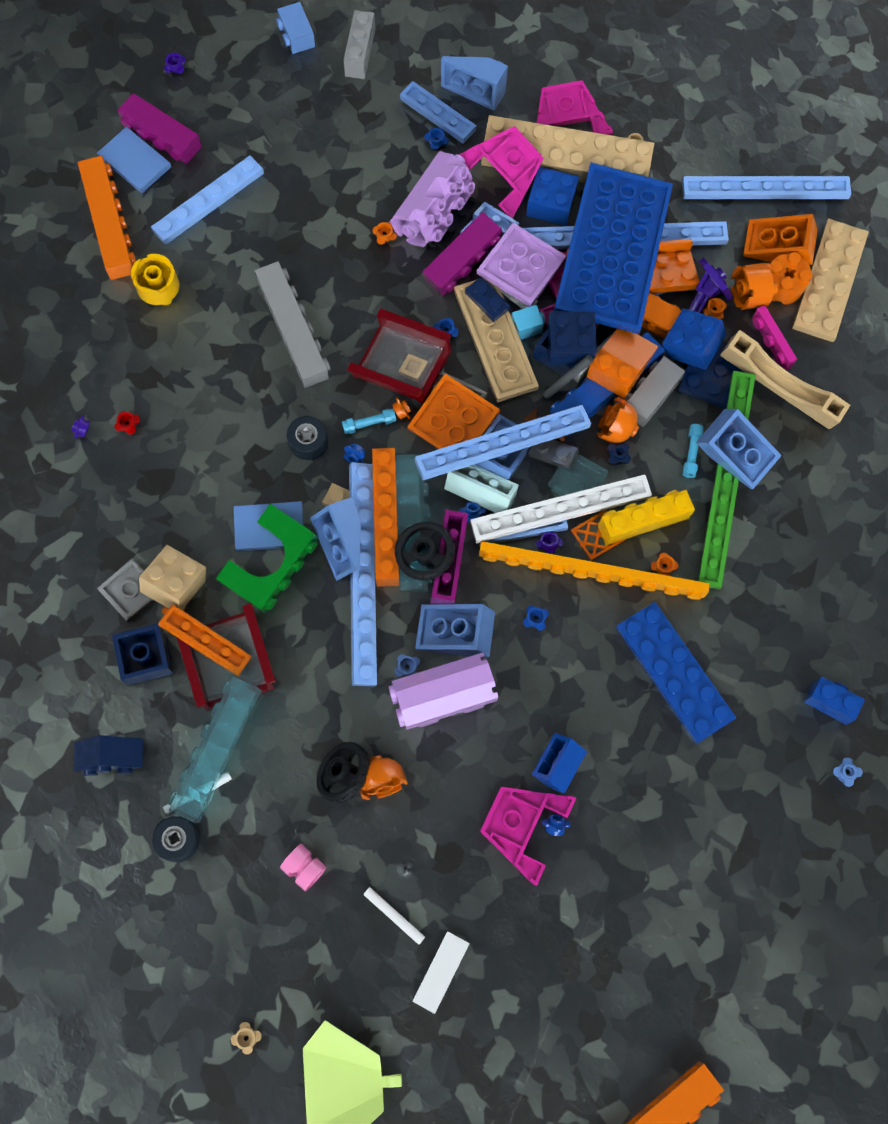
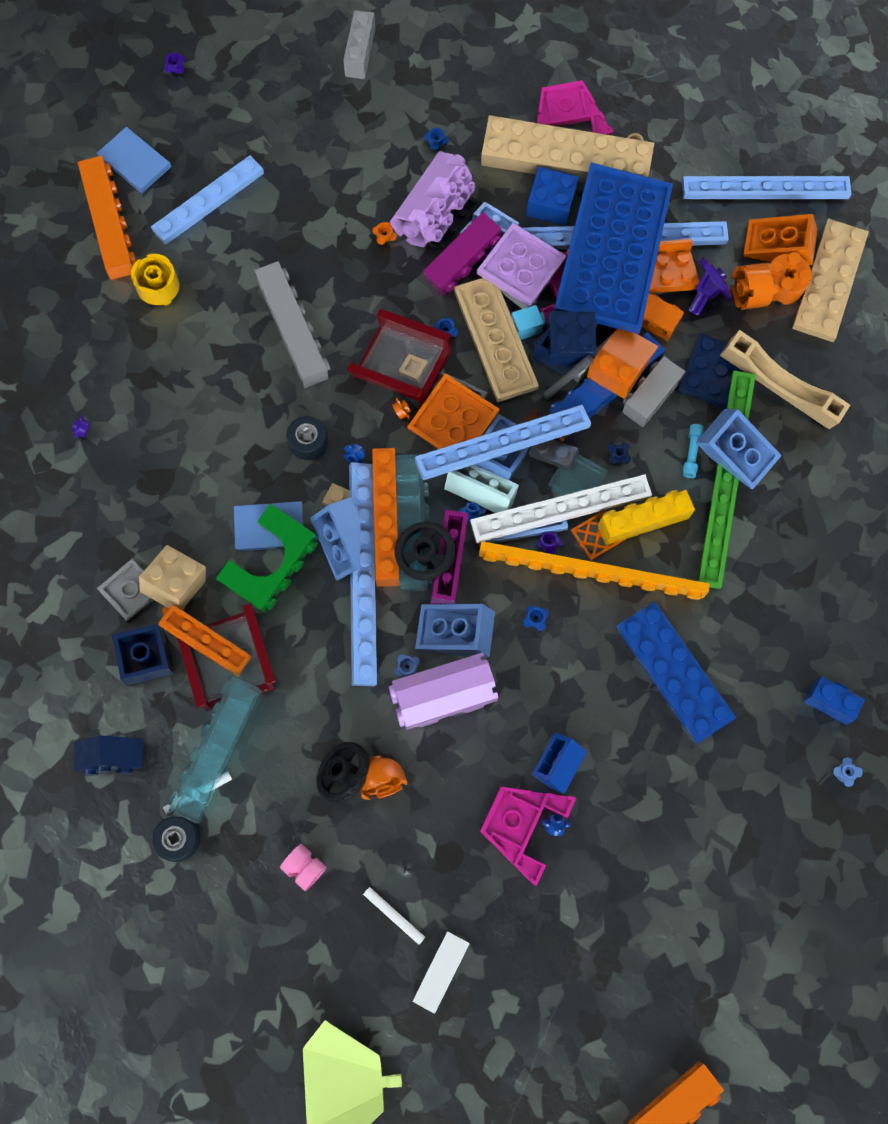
red plate [114,411,140,435] -> none
magenta brick [118,93,202,164] -> none
tan plate [231,1022,262,1054] -> none
medium blue brick [276,2,315,54] -> none
medium azure bar [342,408,396,434] -> none
medium blue plate [400,81,476,144] -> none
medium blue slope [441,56,508,111] -> none
dark pink wing [458,126,544,218] -> none
dark blue plate [465,277,510,323] -> none
orange cylinder [597,397,639,443] -> none
orange plate [651,553,678,576] -> none
blue brick [662,308,727,370] -> none
orange plate [703,298,727,320] -> none
dark pink plate [752,305,797,370] -> none

